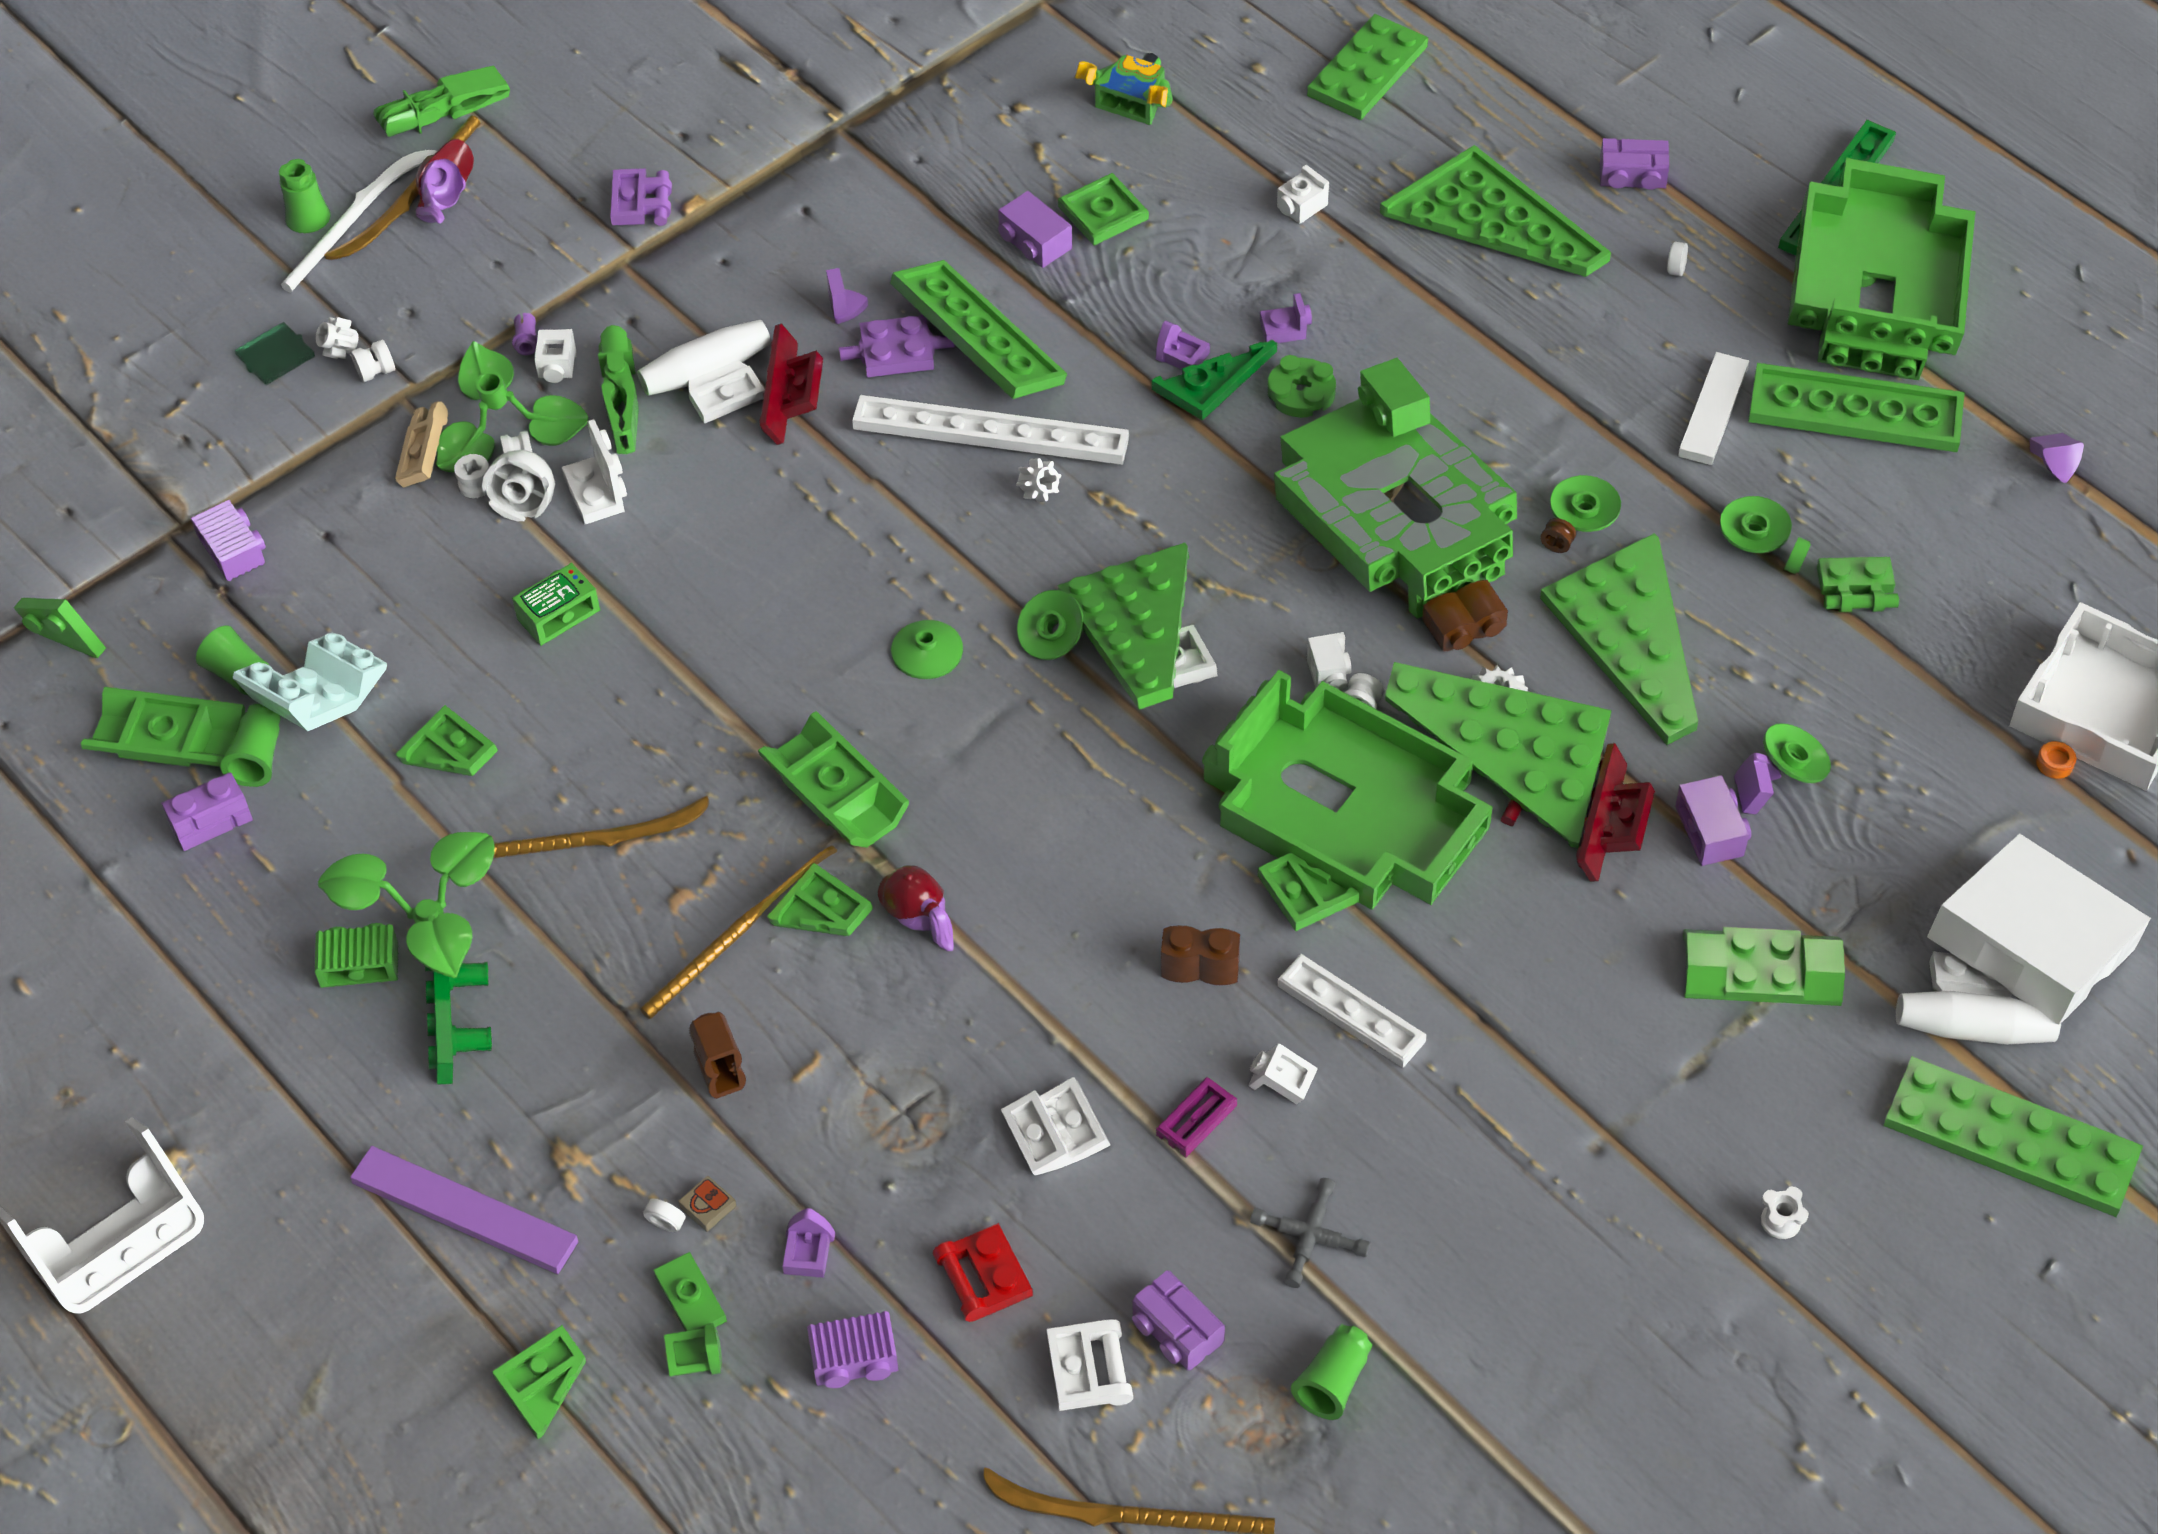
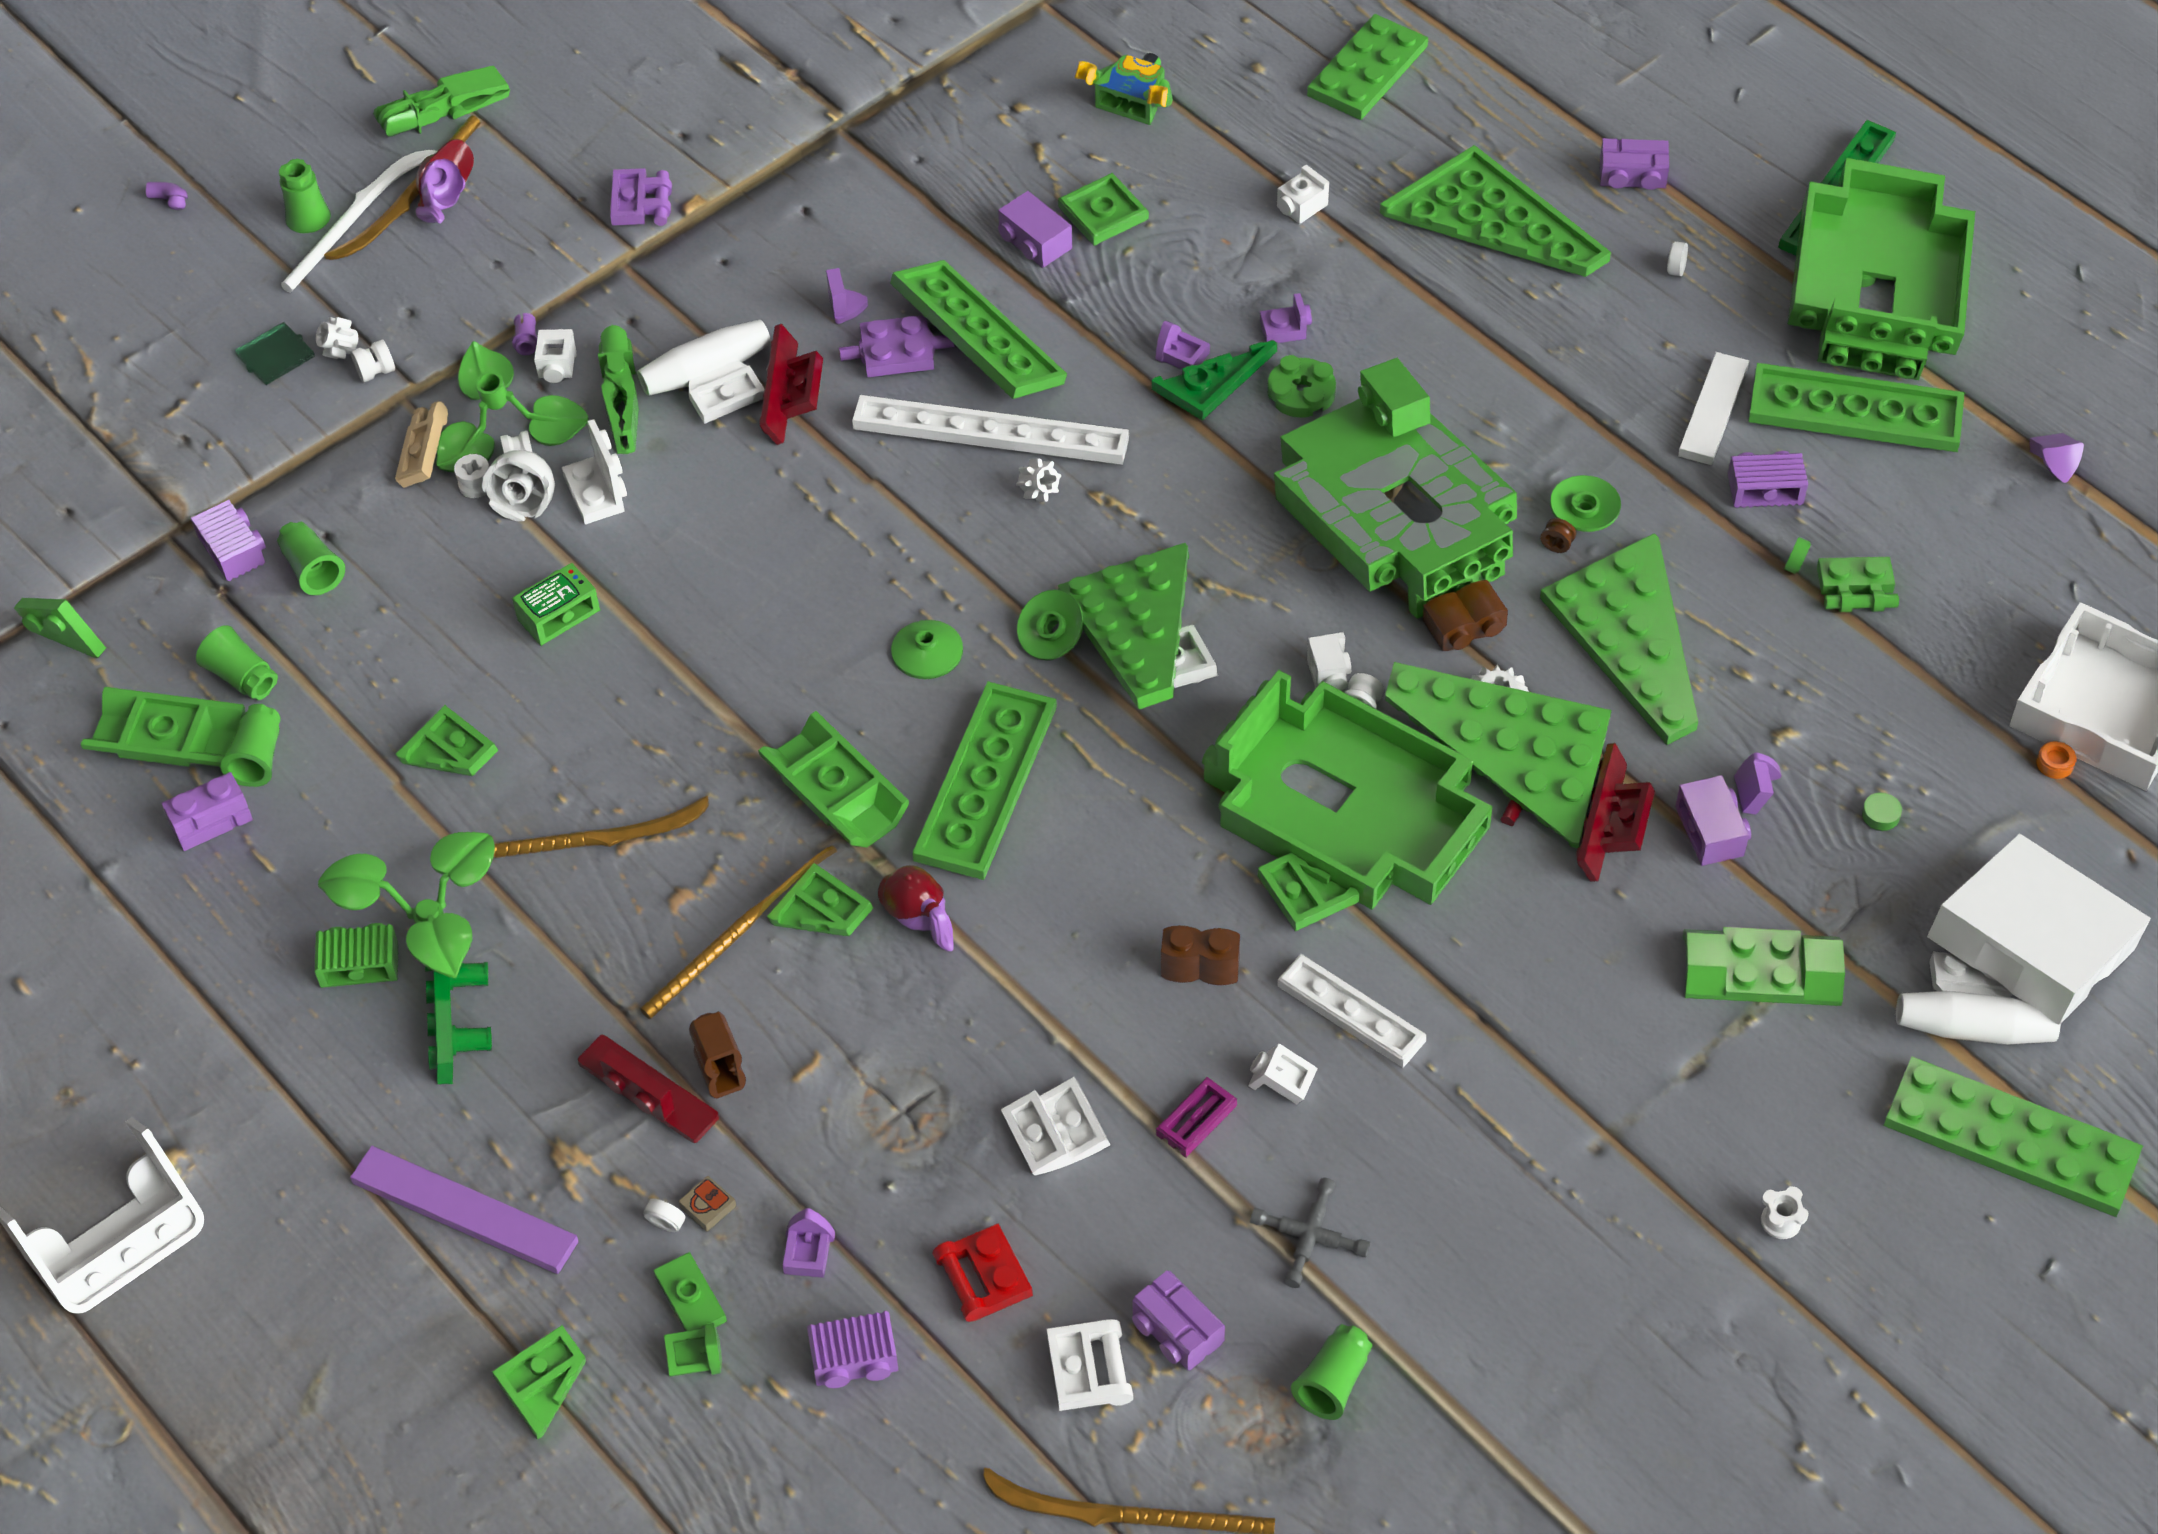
light aqua slope [233,632,387,731] -> none
bright green dish [1720,496,1792,553] -> none
bright green dish [1763,723,1831,783] -> none
none -> medium lavender arm [146,182,188,210]
none -> bright green plant [277,521,345,595]
none -> dark red bracket [578,1034,719,1143]
none -> bright green plate [912,681,1057,880]
none -> medium lavender brick [1728,451,1808,508]
none -> bright green tile [1862,793,1902,831]

